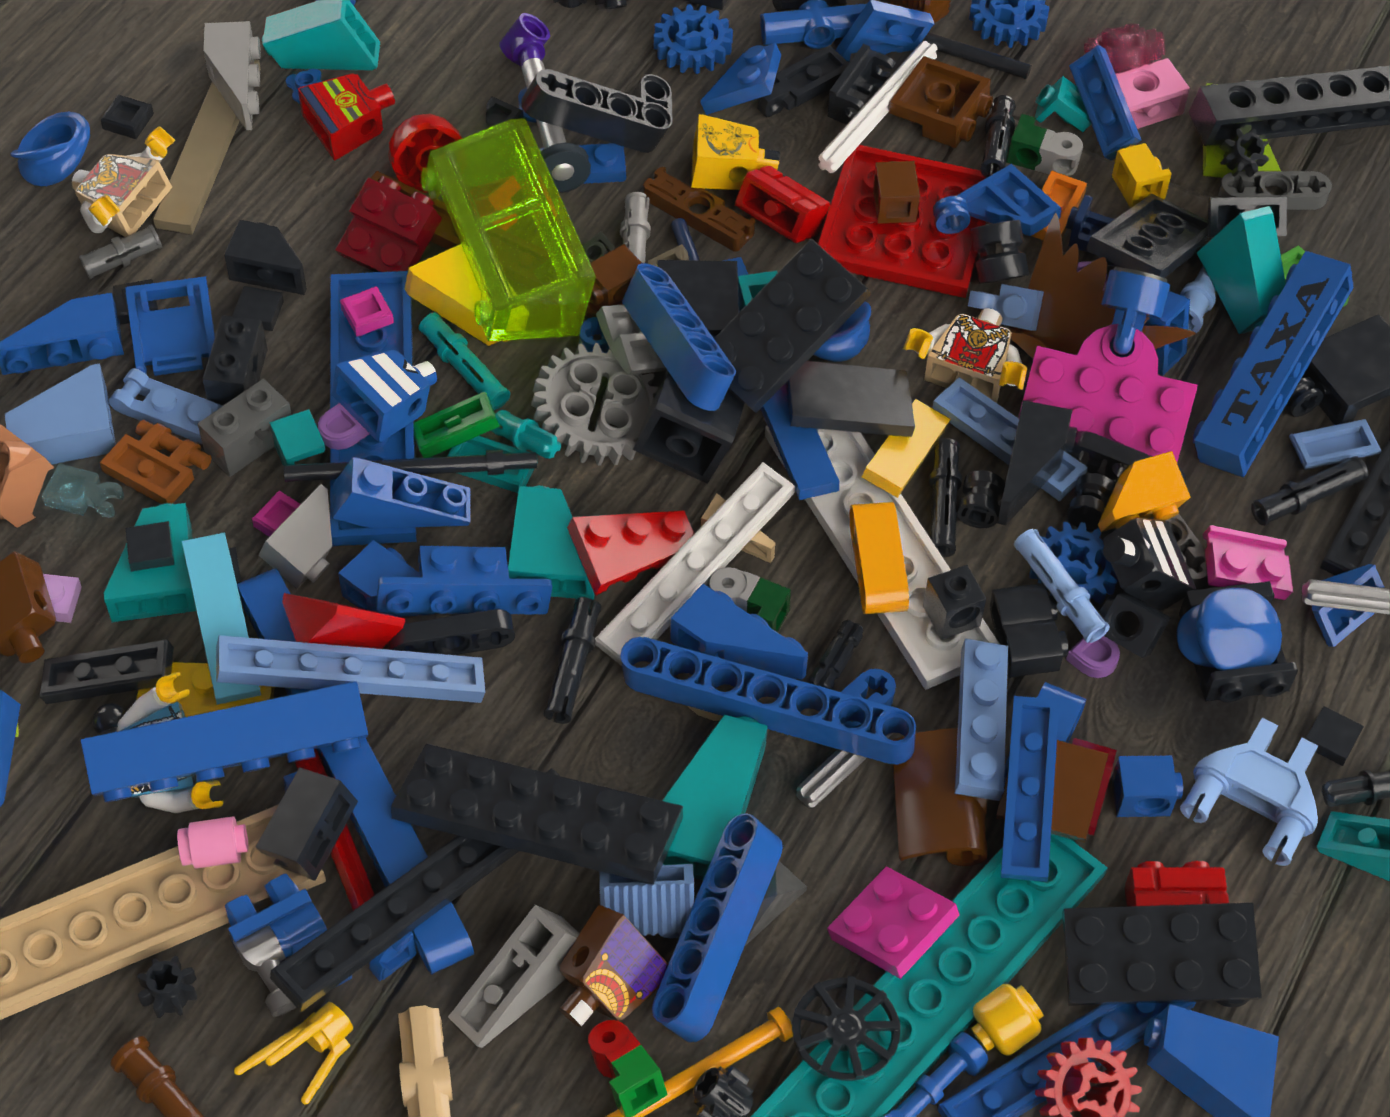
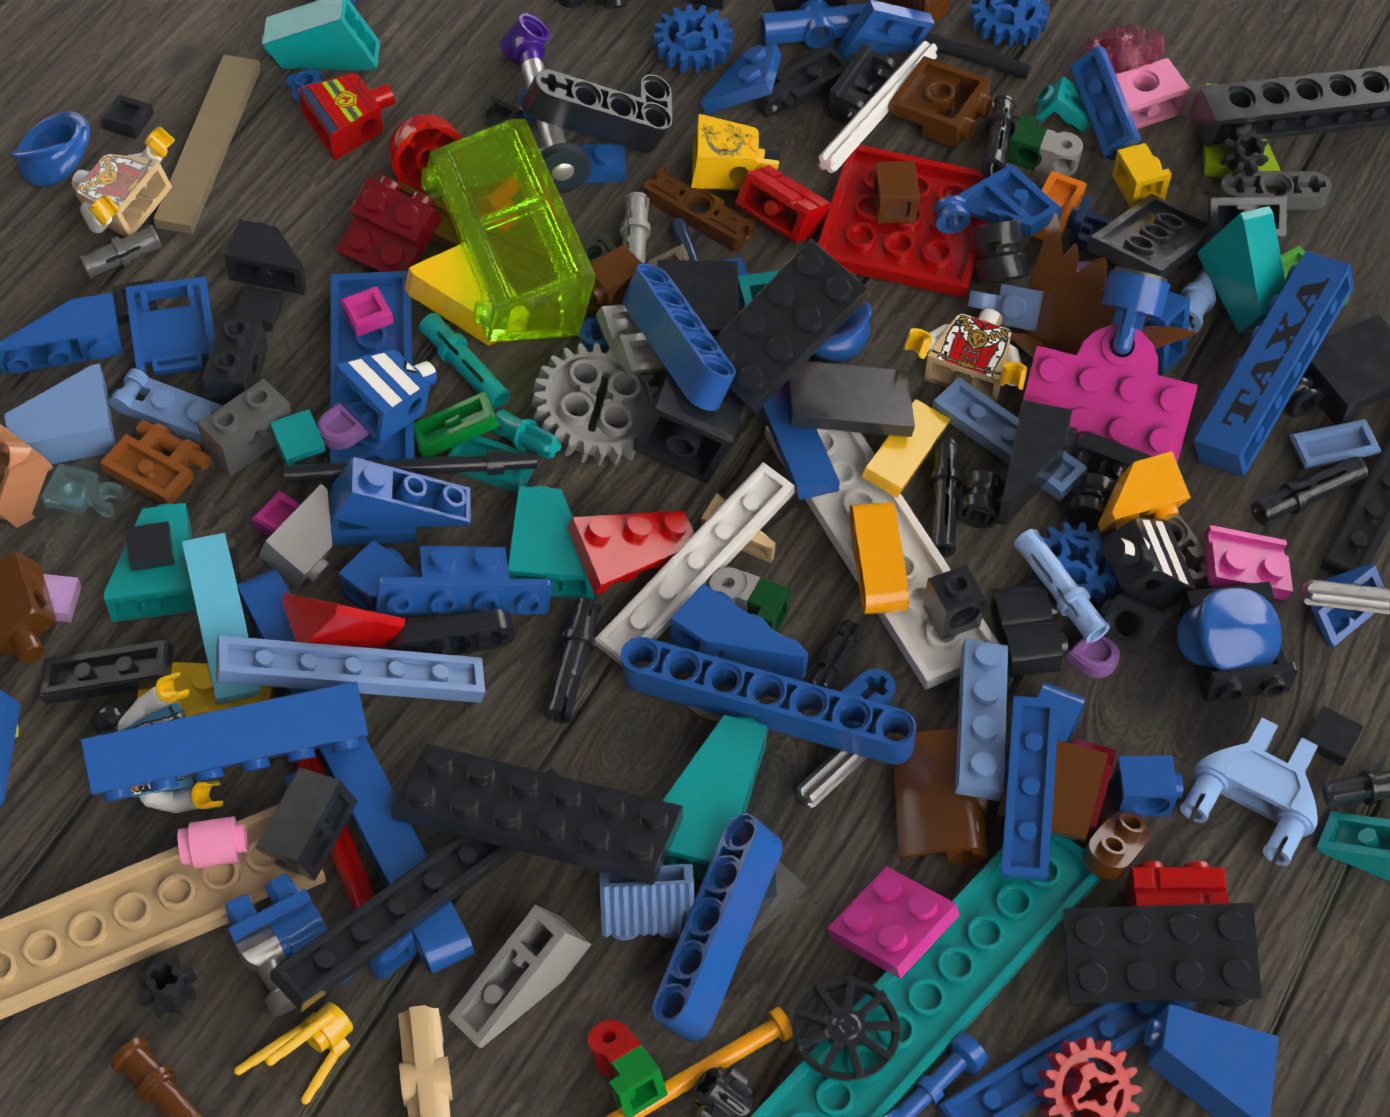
light grey slope [204,21,261,130] -> none
torso [559,905,669,1028] -> none
yellow head [970,984,1044,1056] -> none
none -> reddish brown plate [1082,812,1150,880]

